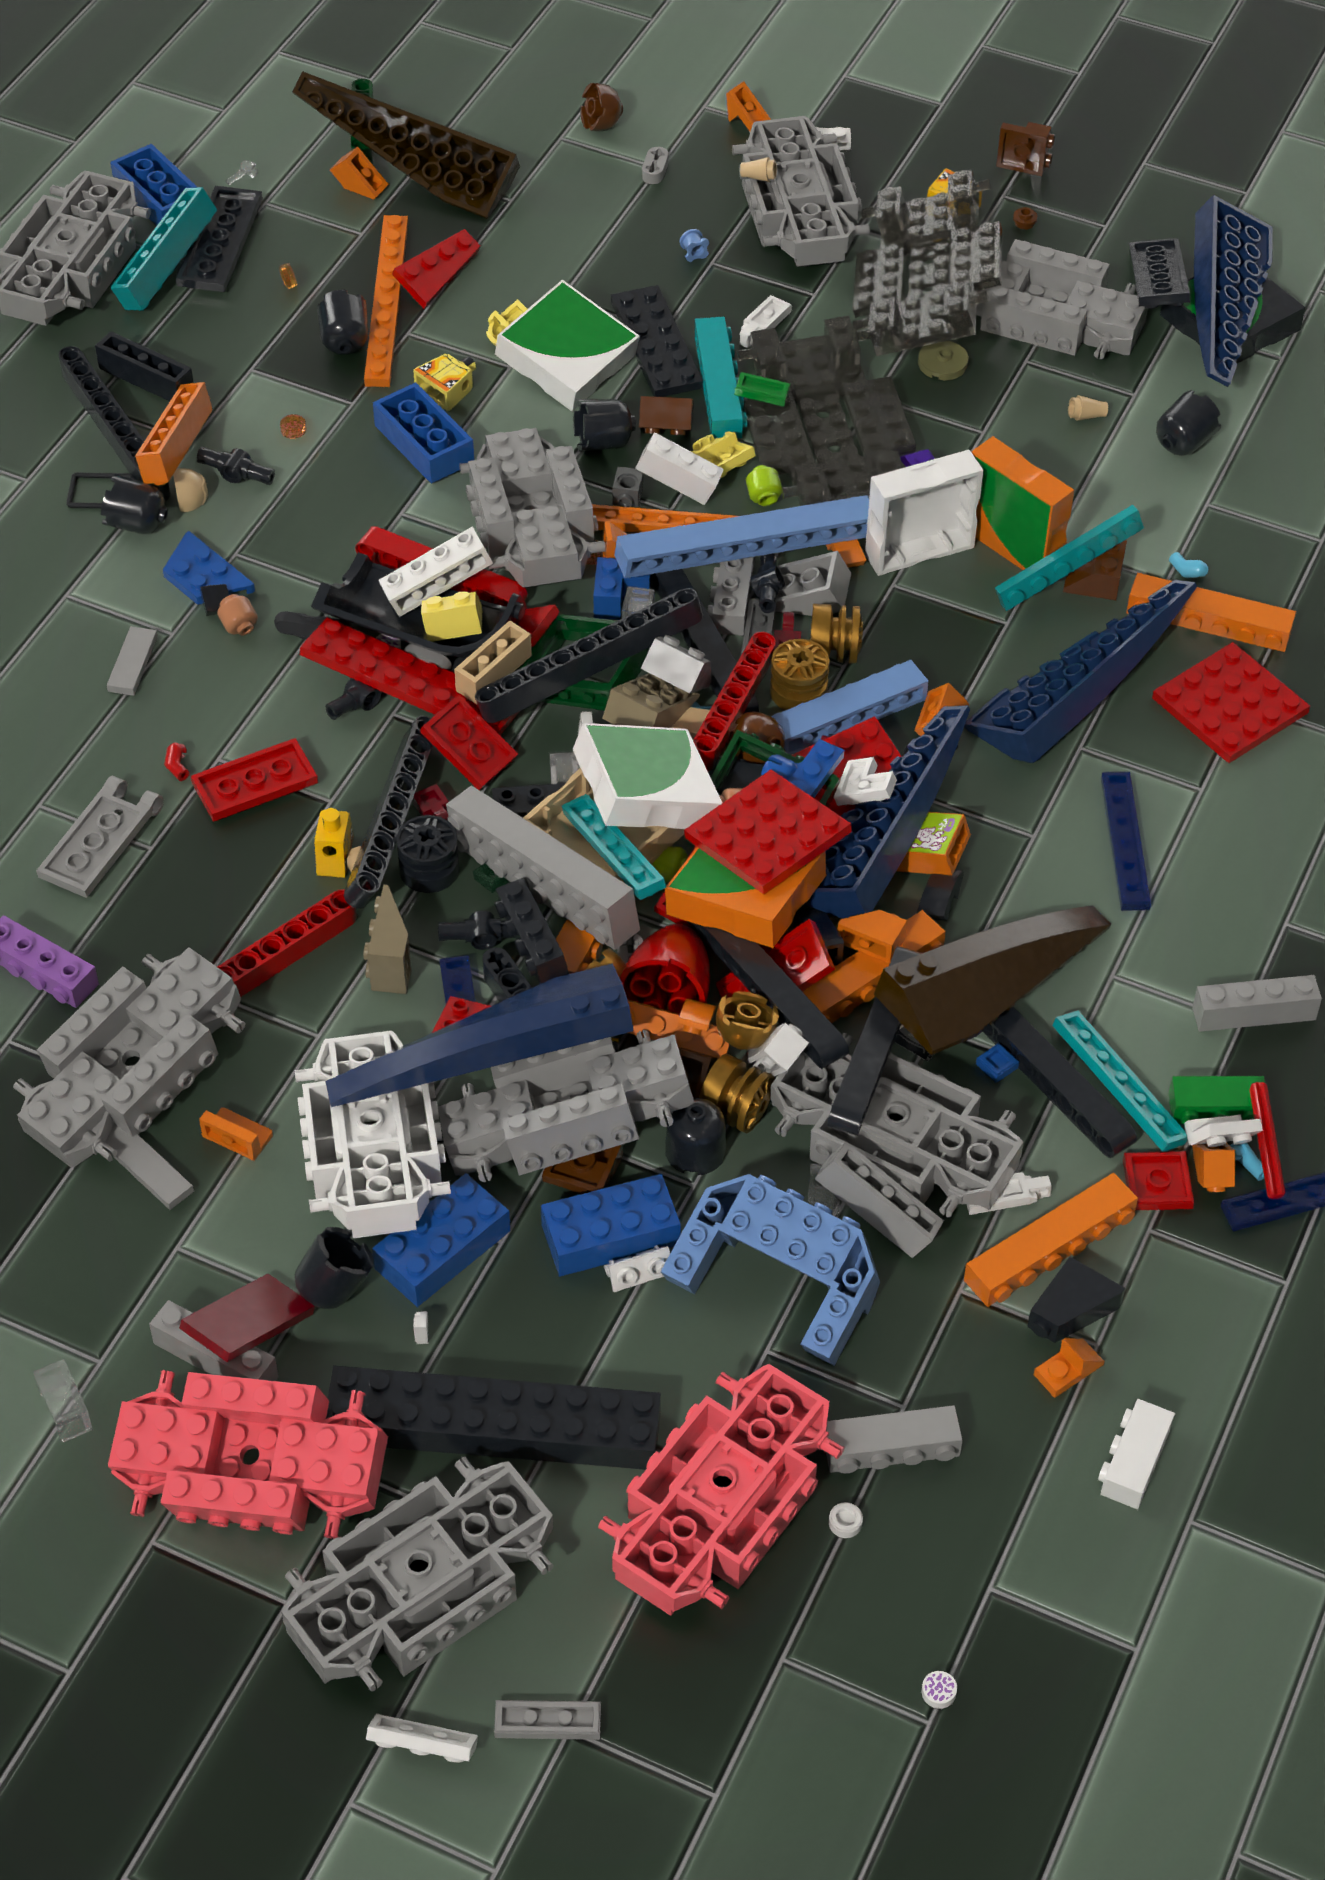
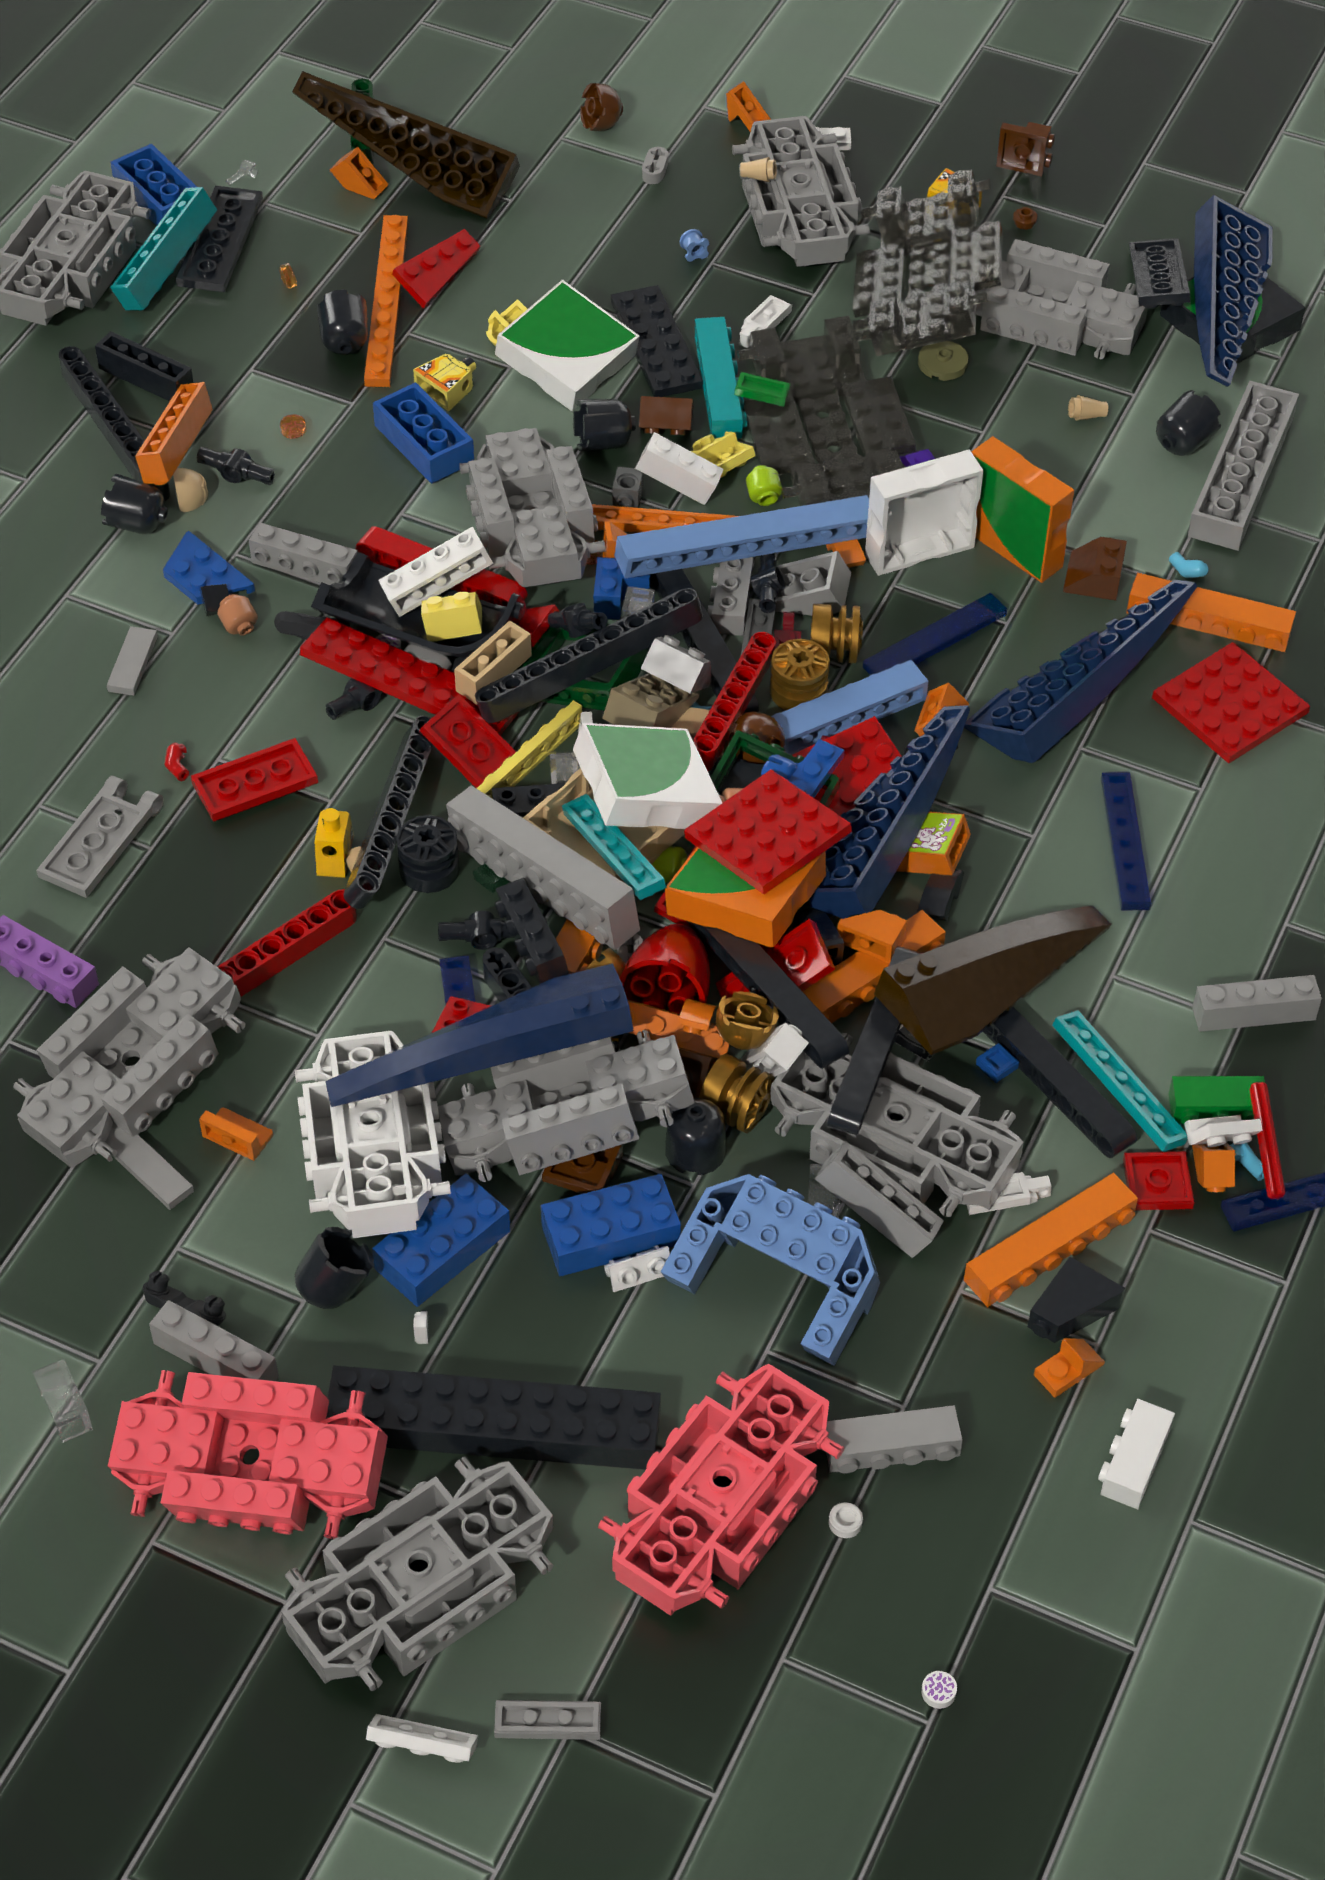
black piece [66,472,134,508] -> none
dark red tile [179,1273,315,1362] -> none
dark tan slope [363,885,412,994] -> none
dark red plate [412,784,449,821] -> none
white plate [834,757,897,806] -> none
teal plate [995,505,1144,611] -> none
none -> black piece [142,1271,226,1326]
none -> light grey brick [249,523,358,585]
none -> light yellow plate [476,700,582,799]
none -> black pin [547,603,608,638]
none -> clear blue tile [862,593,1007,675]
none -> light grey brick [1188,380,1299,551]

